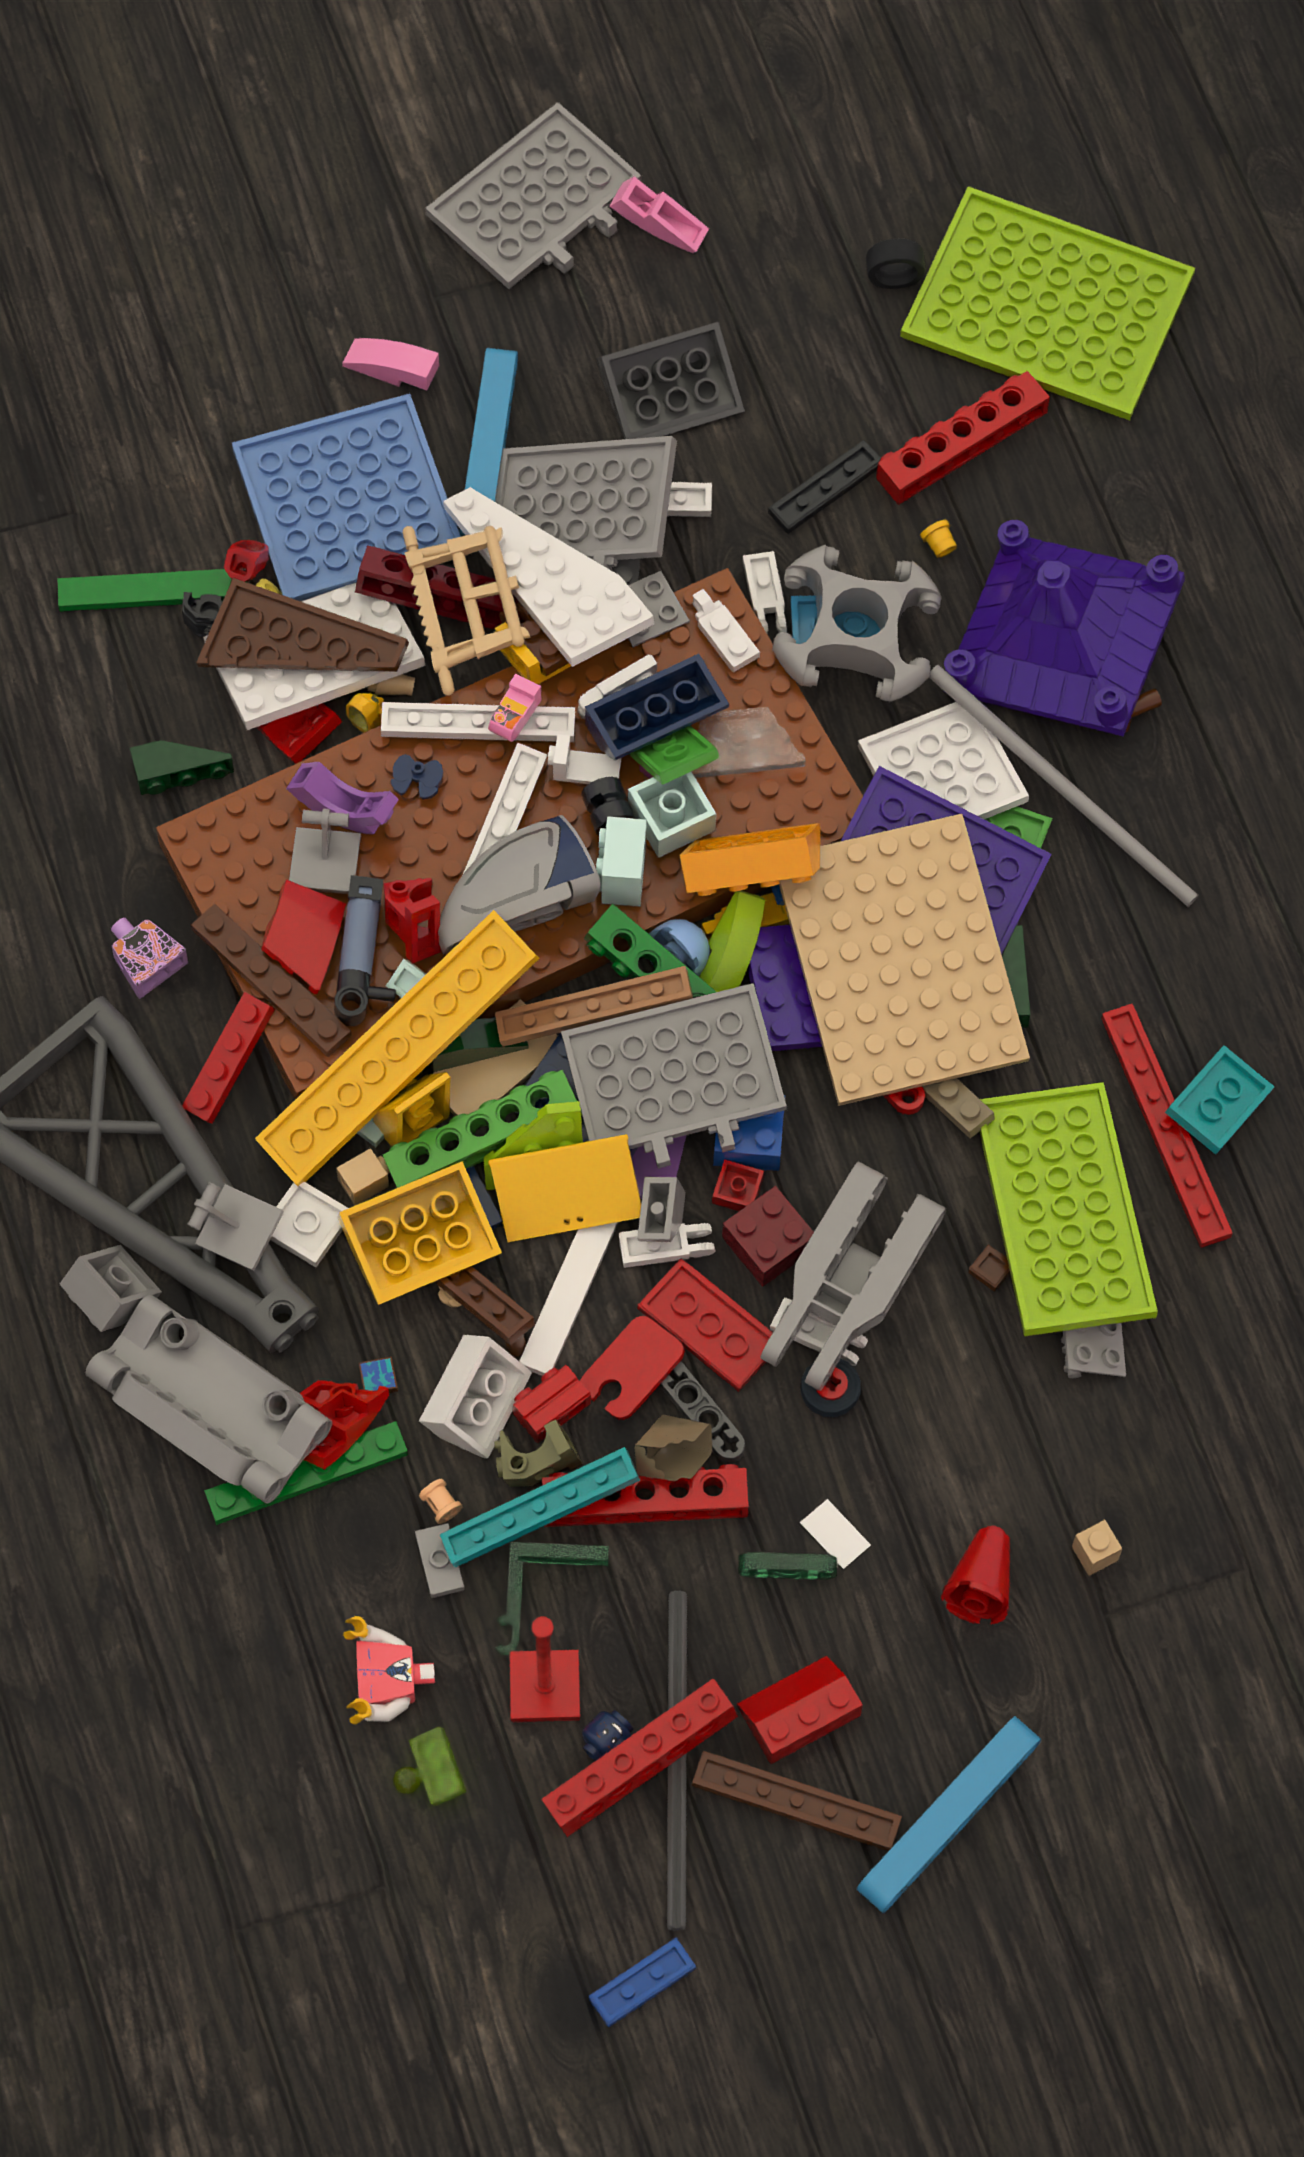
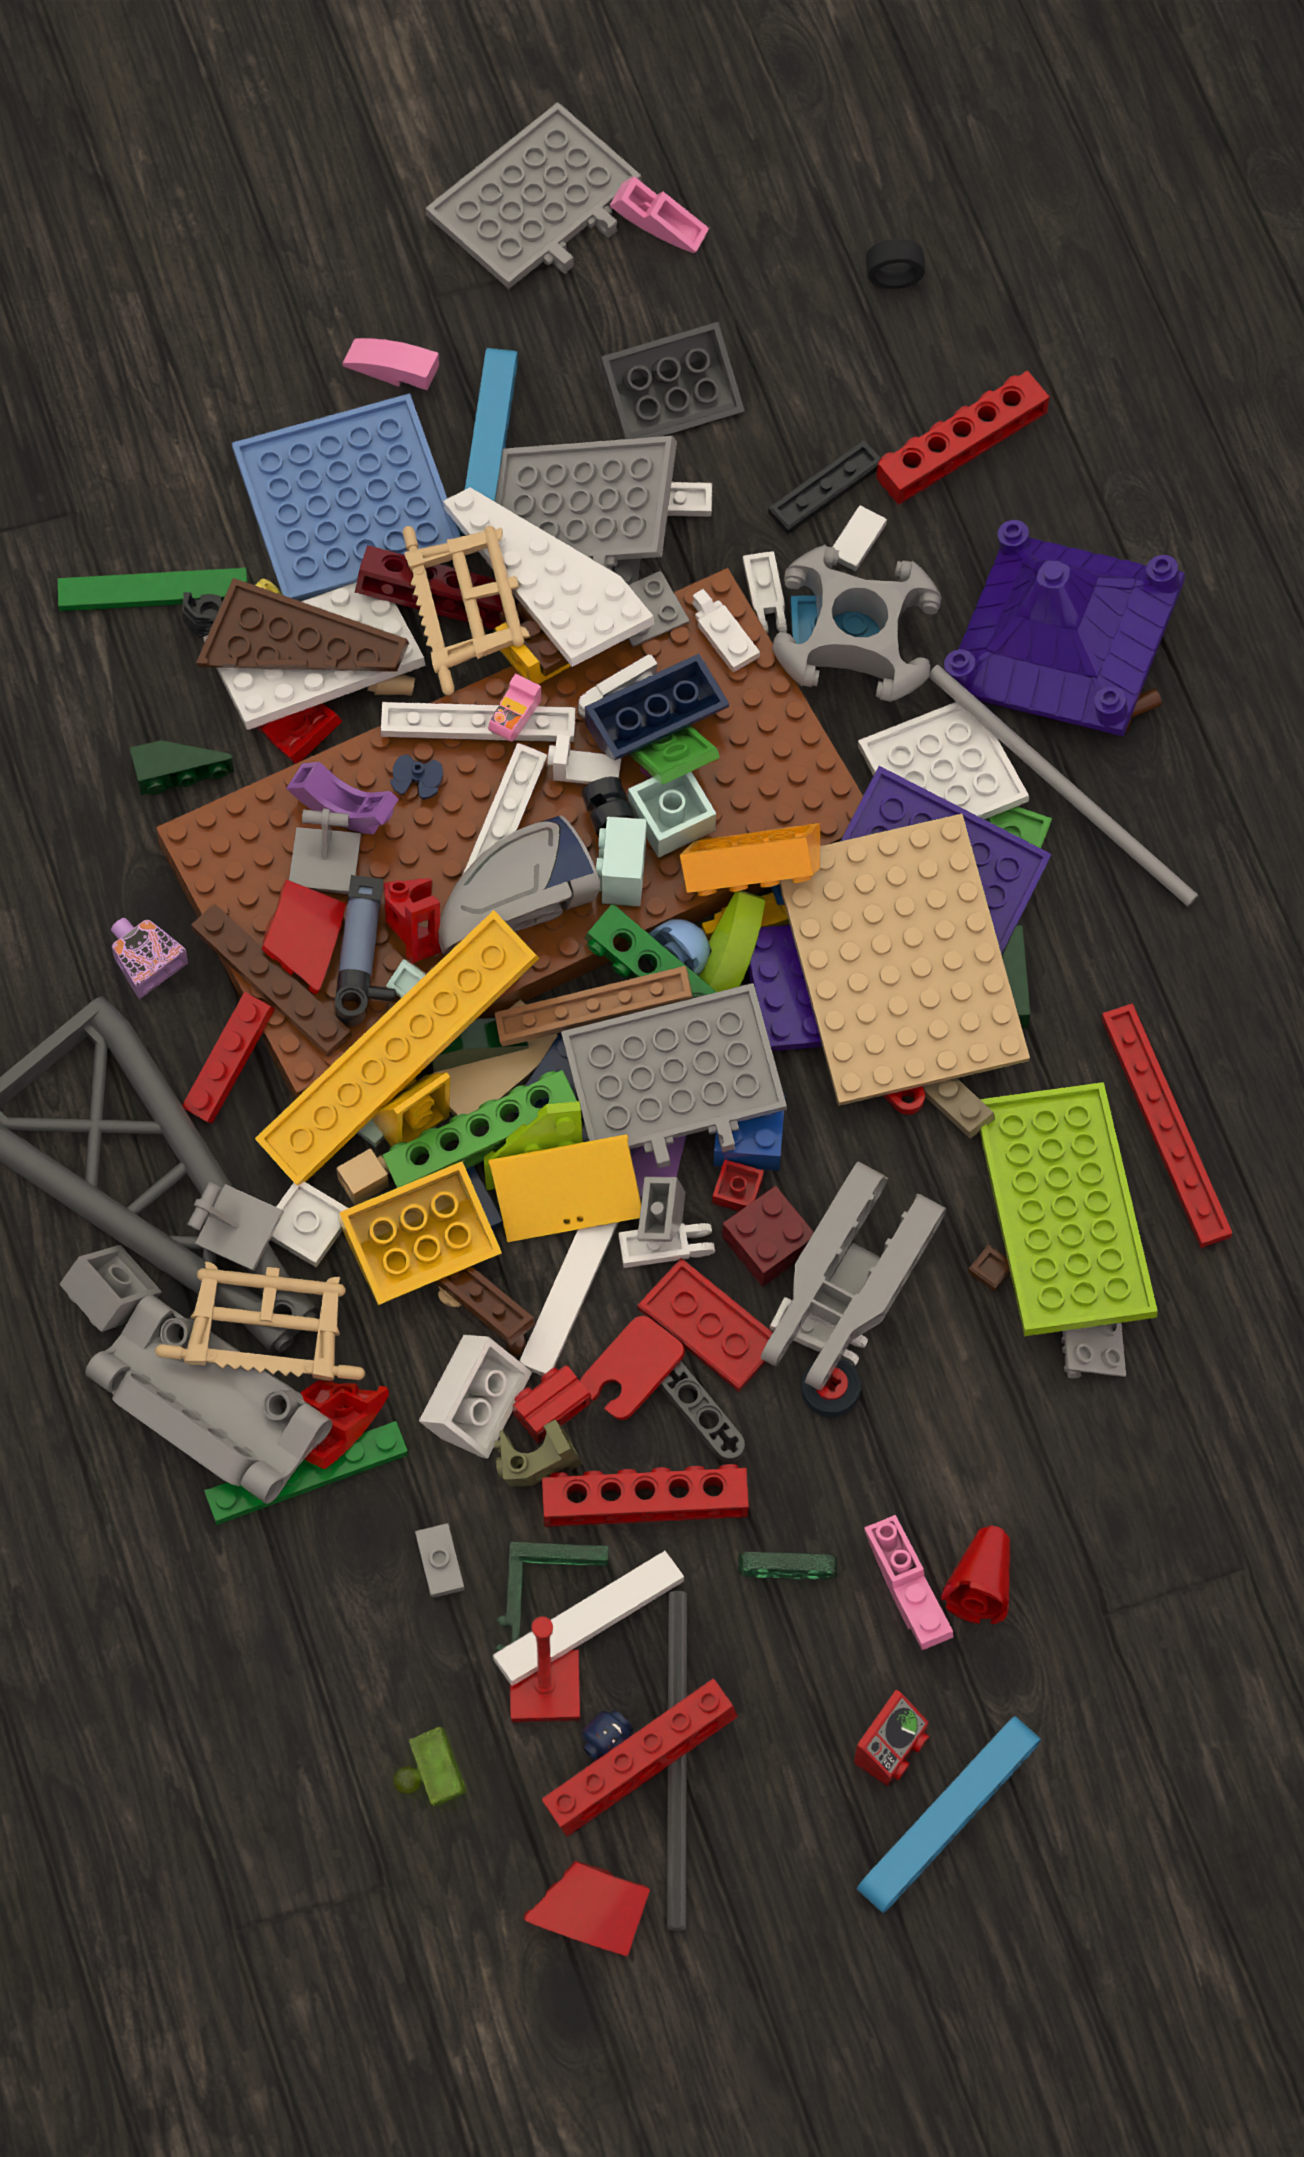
red rock [224,540,269,582] -> none
torso [343,1616,435,1724] -> none
yellow rock [346,693,384,733] -> none
tile [358,1356,398,1393] -> none
light nougat bush [419,1478,463,1524] -> none
teal plate [439,1447,640,1568] -> none
blue tile [588,1938,696,2028] -> none
dark tan piece [635,1415,712,1481] -> none
clear wing [691,707,806,778] -> none
reddish brown plate [692,1751,902,1851] -> none
red slope [737,1656,863,1765] -> none
white sticker [800,1499,871,1569] -> none
lime plate [900,186,1195,421] -> none
yellow piece [920,519,957,558] -> none
tan brick [1072,1520,1122,1576] -> none
teal plate [1165,1045,1274,1154] -> none
none -> tan piece [155,1261,365,1381]
none -> white tile [493,1551,684,1686]
none -> red slope [523,1861,650,1956]
none -> white tile [833,506,887,572]
none -> slope [854,1690,930,1786]
none -> bright pink slope [864,1515,953,1650]

